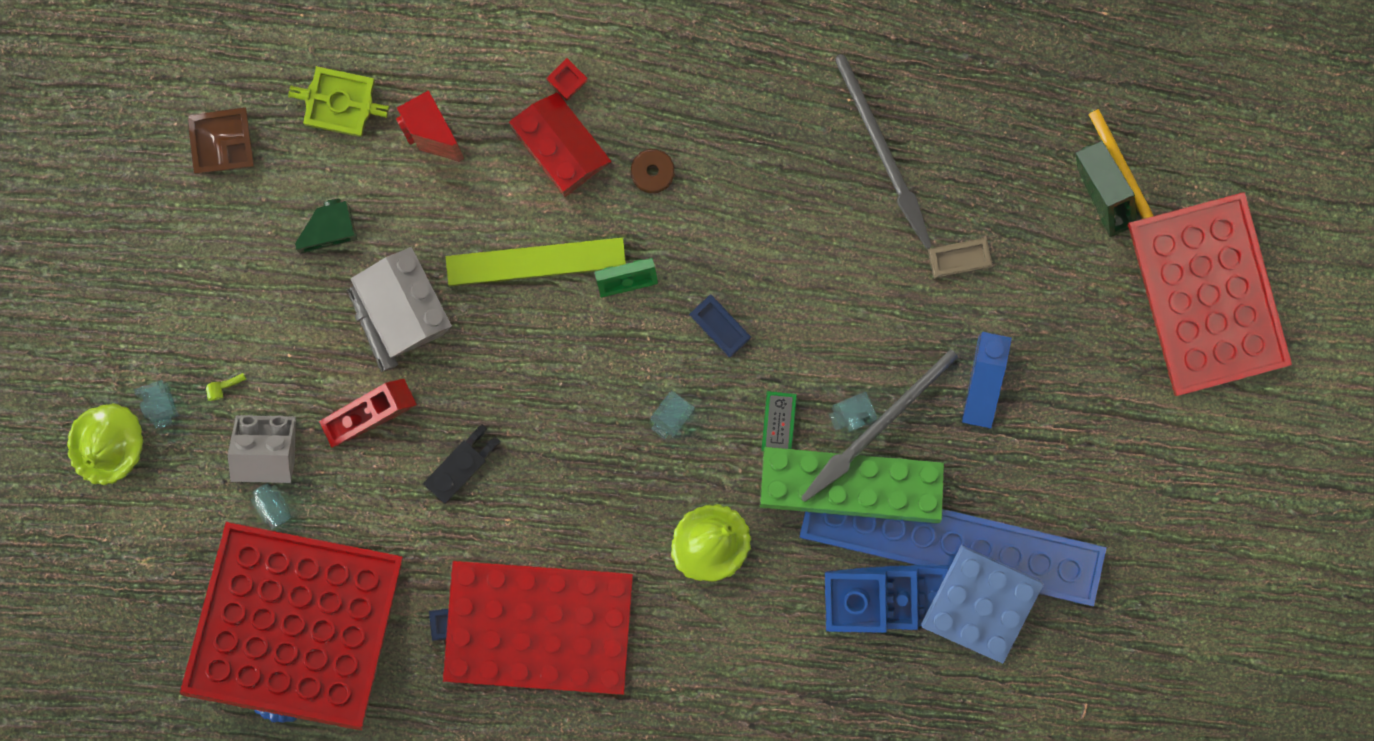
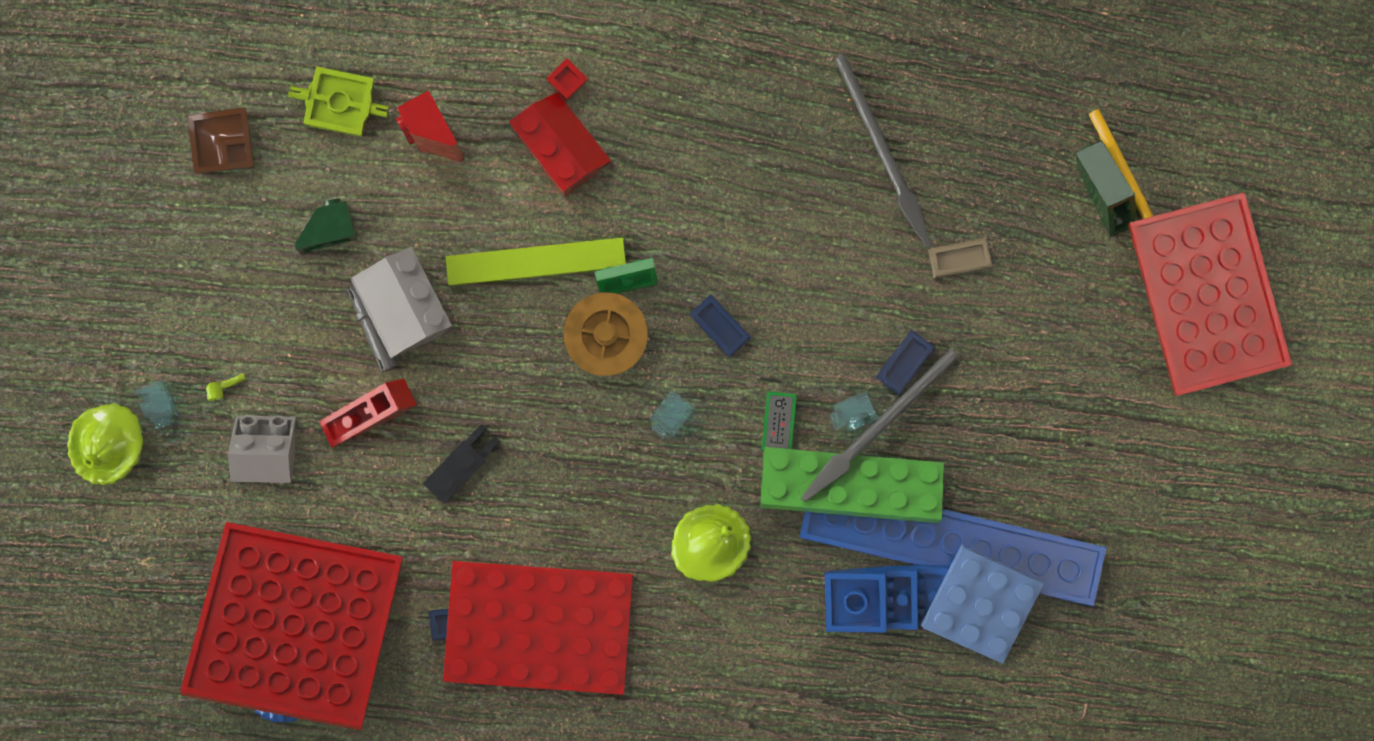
clear light blue brick [250,483,292,530] -> none
reddish brown piece [631,149,675,193] -> none
blue slope [962,332,1012,429] -> none
none -> pearl gold wheel [564,292,648,376]
none -> dark blue tile [875,329,935,395]

